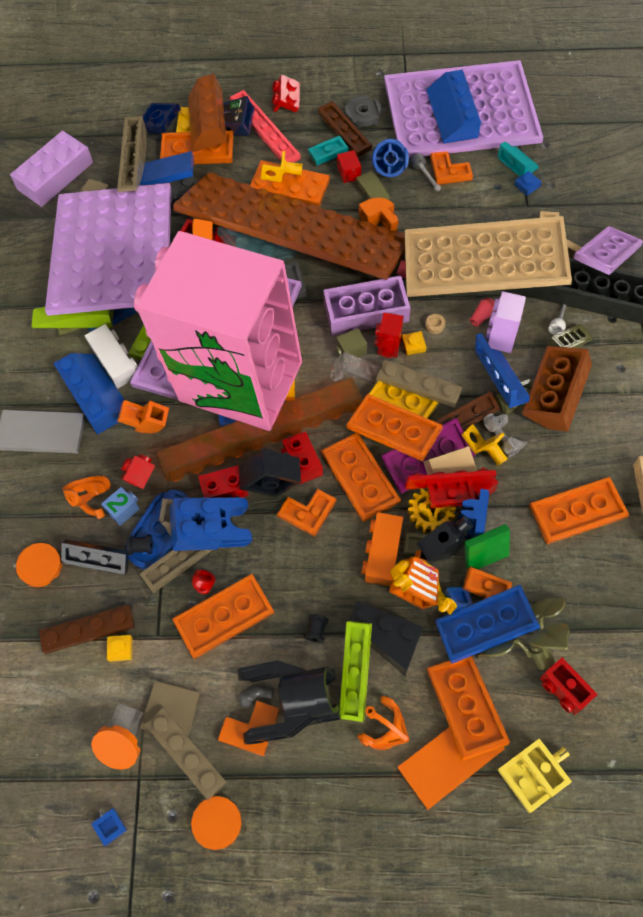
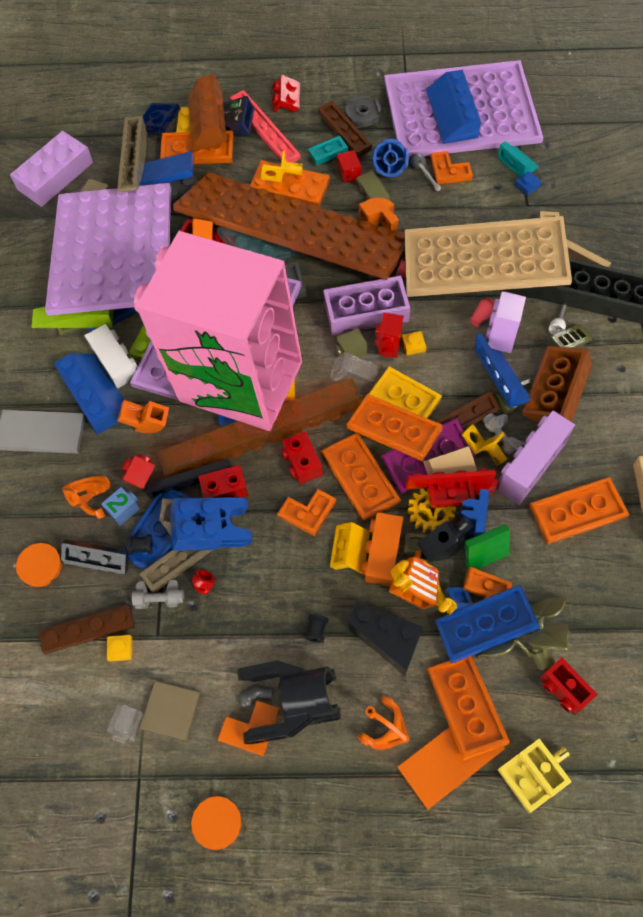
orange tile [91,725,141,770] -> none
blue plate [91,808,127,846] -> none
dark tan plate [145,708,227,801] -> none
orange tile [172,574,275,660] -> none
black brick [239,448,301,497] -> none
lime plate [340,621,372,722] -> none
dark tan plate [377,360,463,408] -> none
tan tile [425,314,446,334] -> none
lavender tile [573,226,643,275] -> none
none -> light grey piece [132,580,185,609]
none -> black tile [145,458,230,499]
none -> yellow panel [330,522,370,573]
none -> lavender brick [497,411,575,505]

